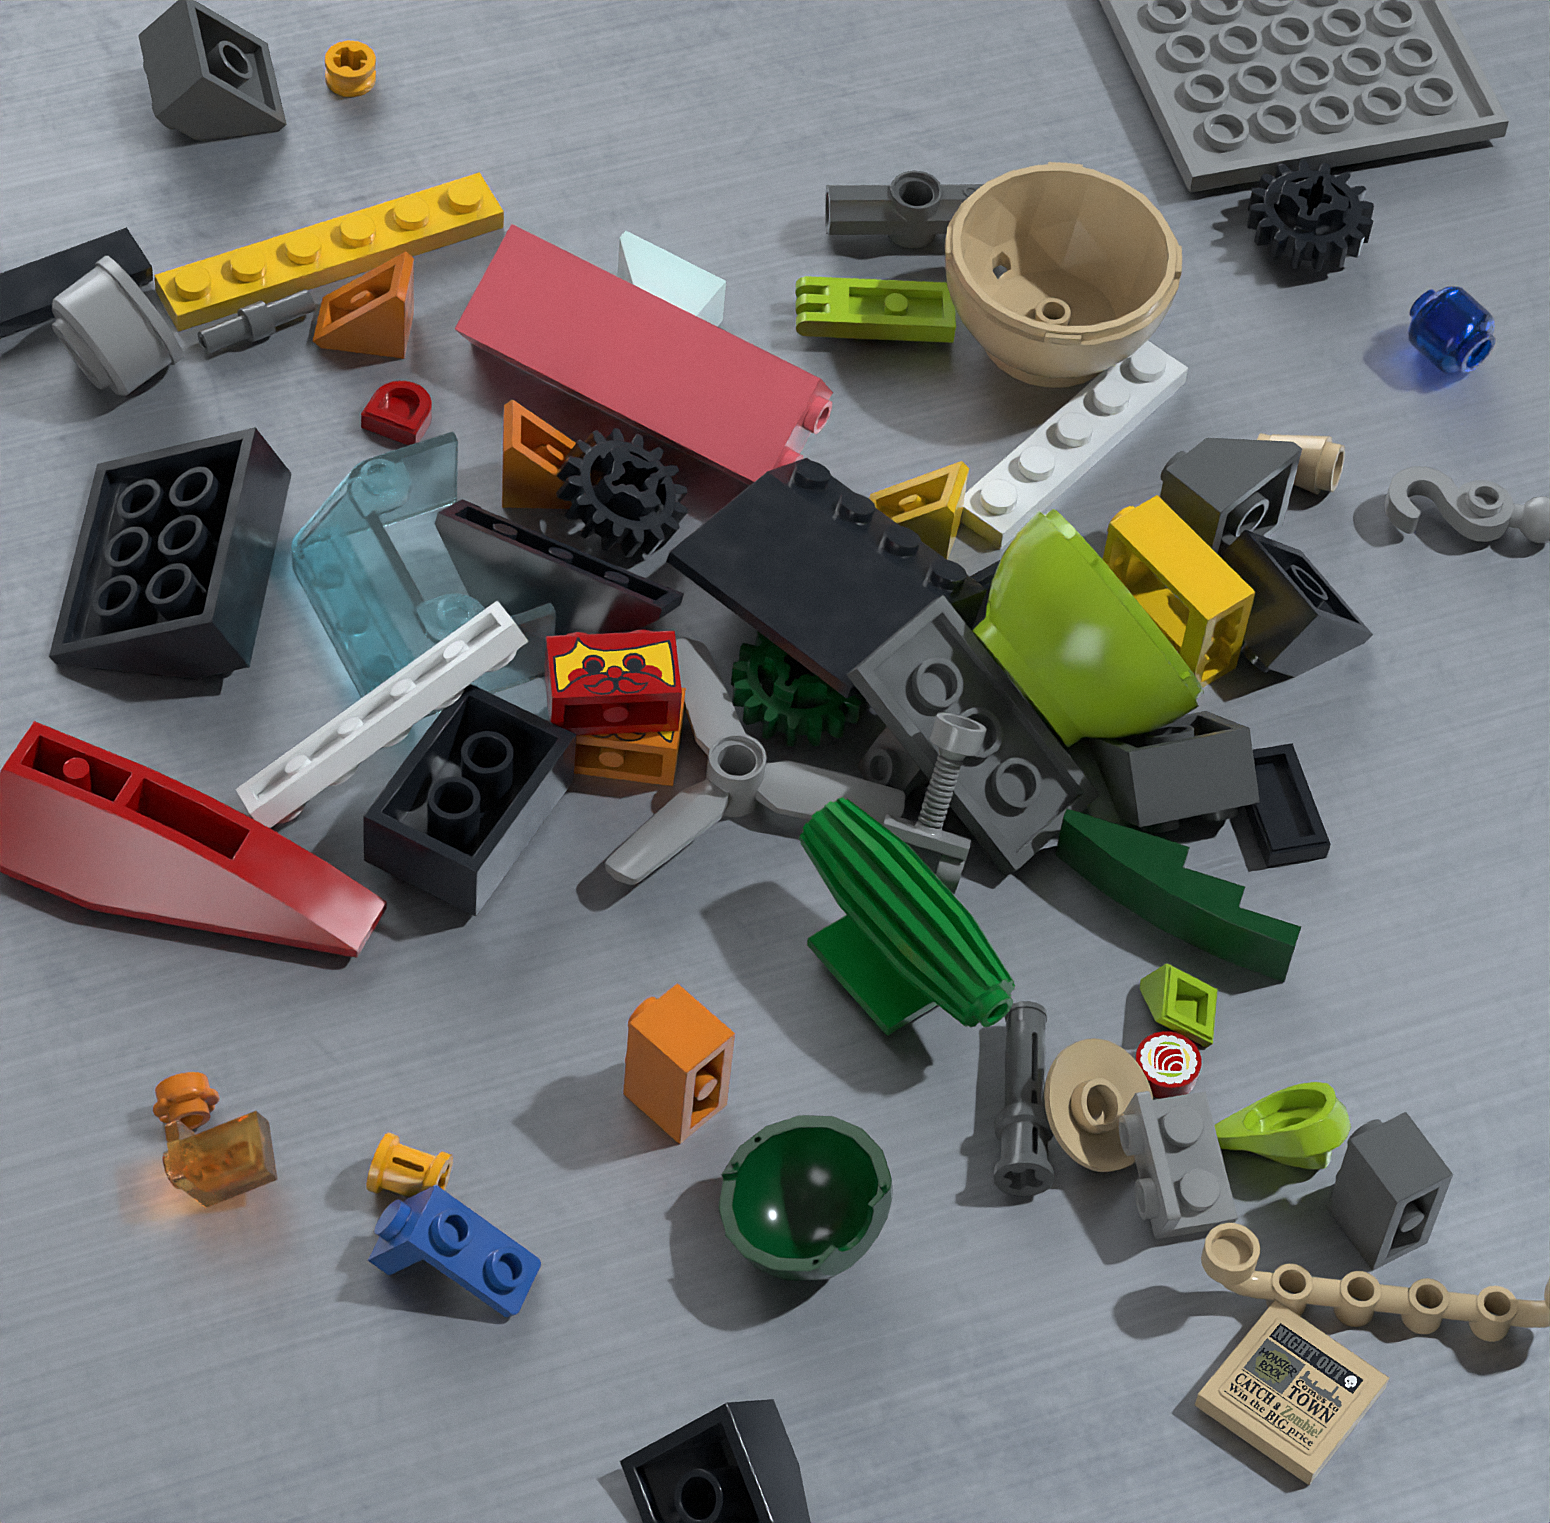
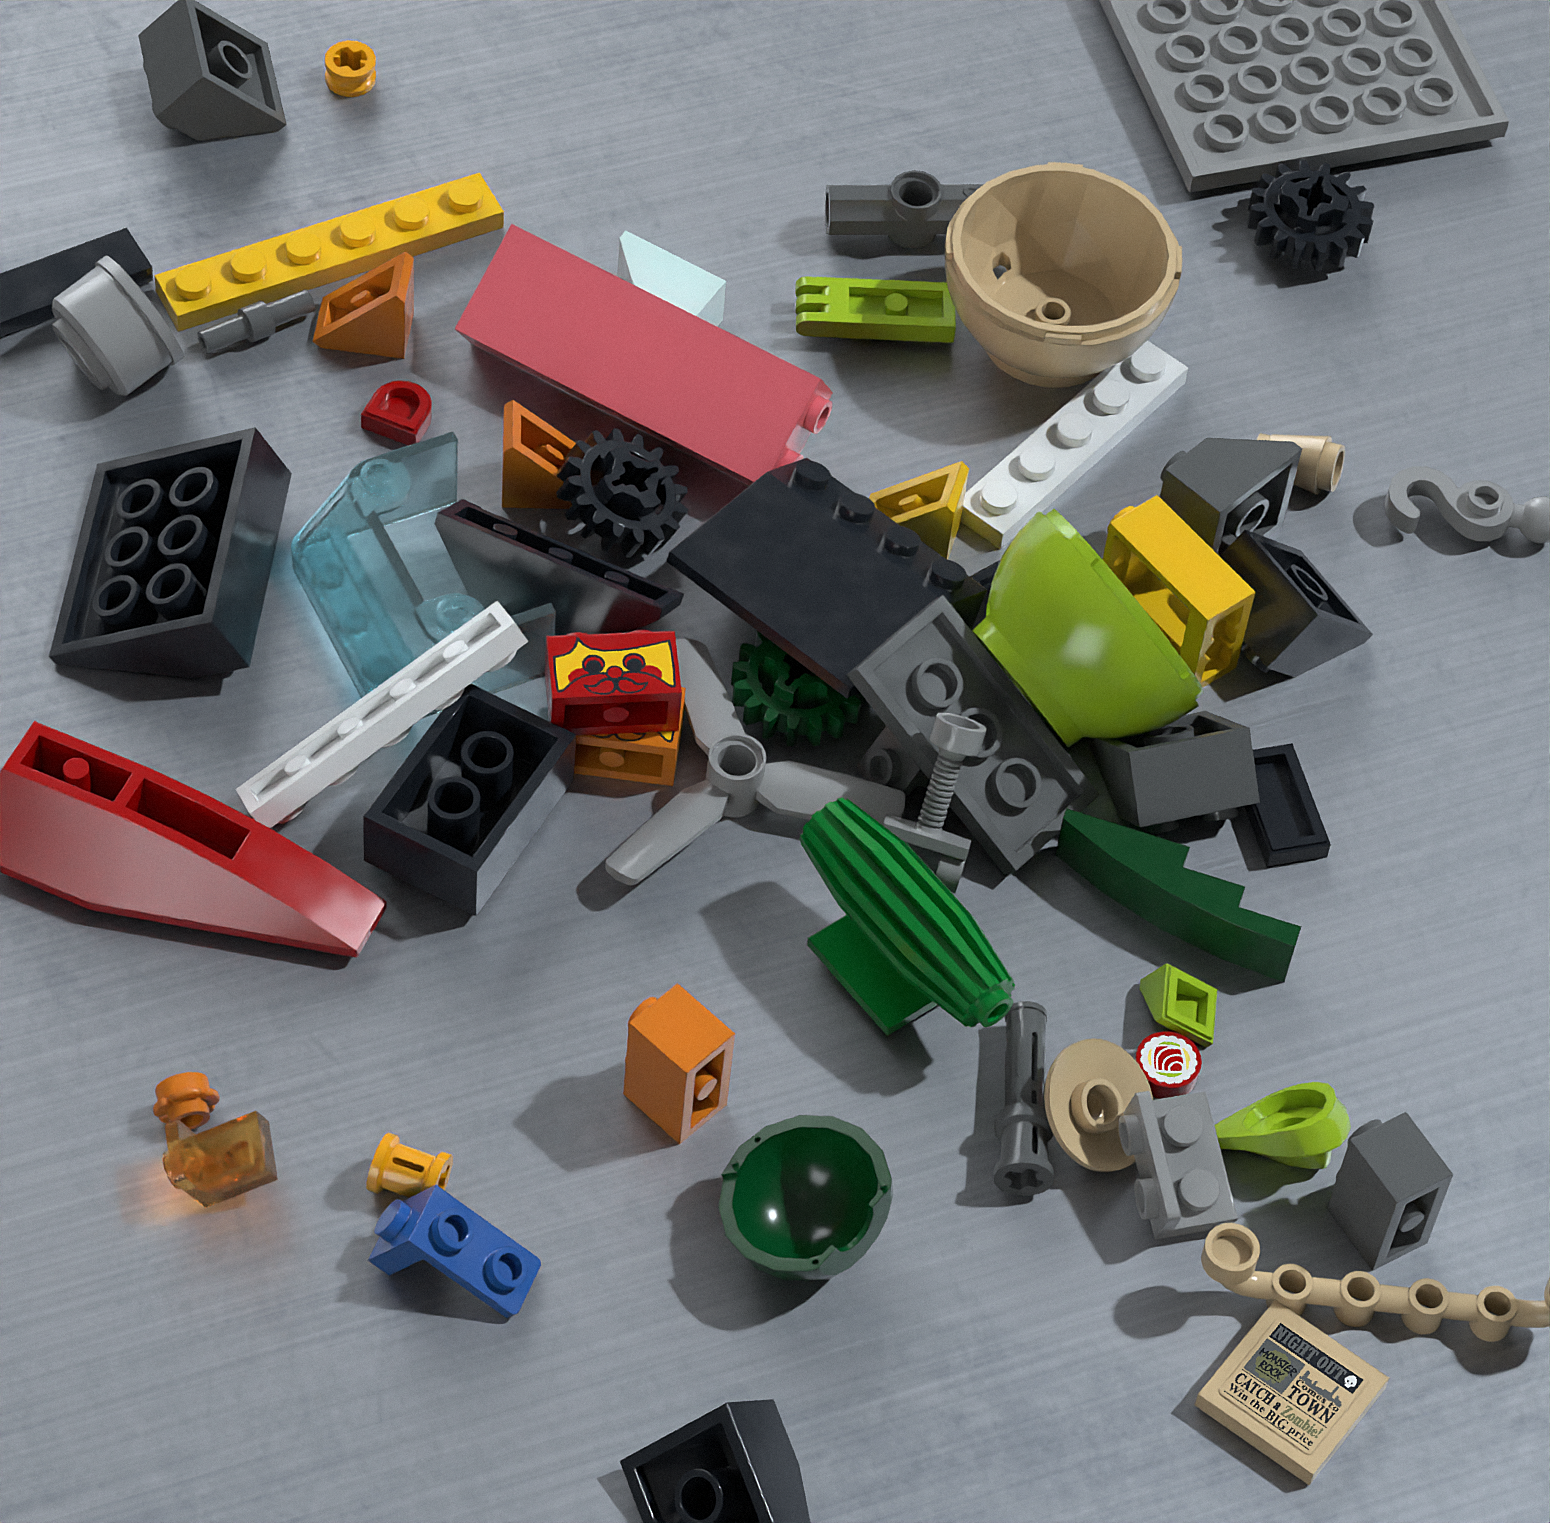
clear blue head [1408,286,1496,373] -> none

